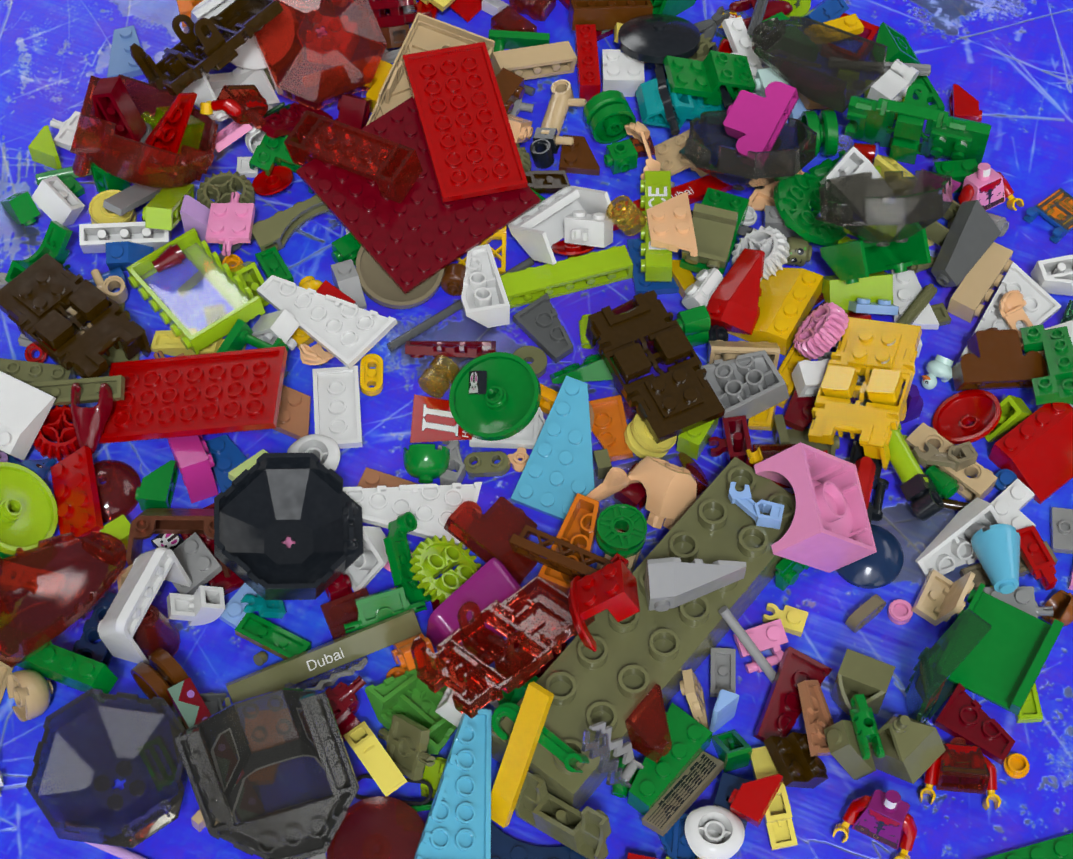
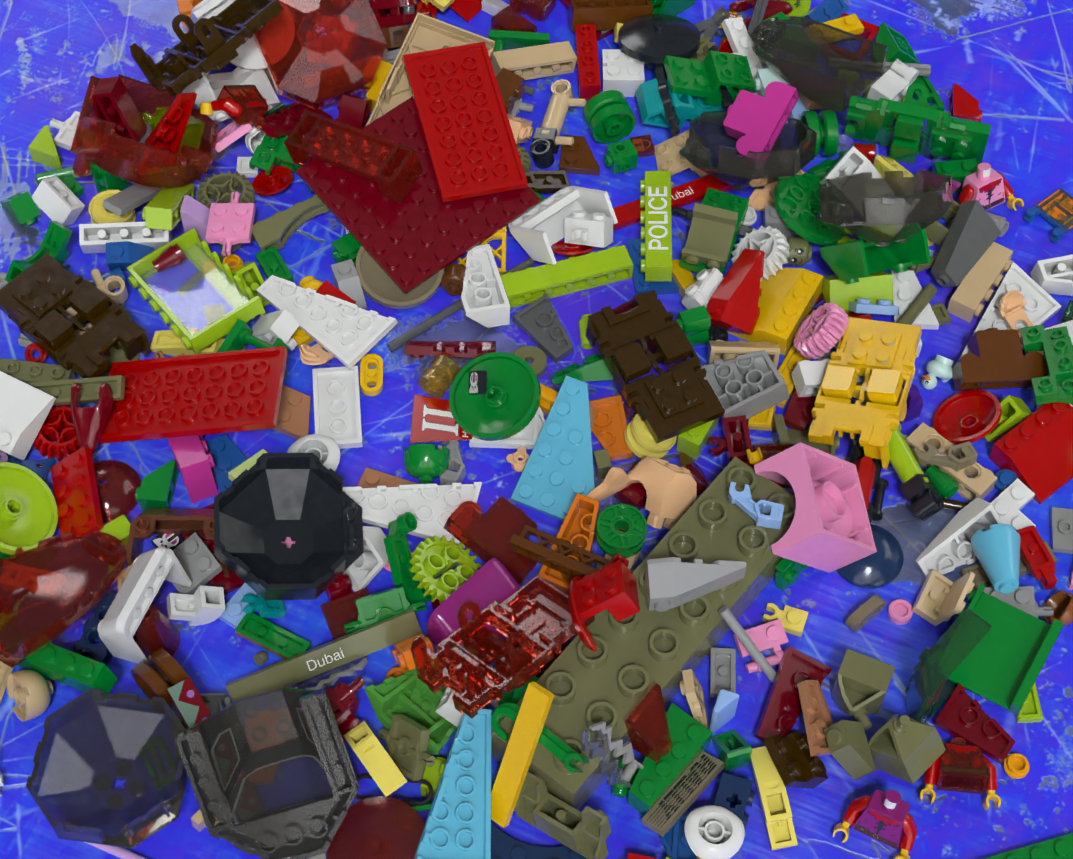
medium blue wing [107,25,144,80] -> none
olive plate [463,451,511,477] -> none
clear yellow wheel [606,195,647,236] -> none
light nougat piece [624,121,661,180] -> none
light nougat wing [646,192,698,257] -> none
red slope [728,774,783,827] -> none
green hinge [849,694,885,760] -> none

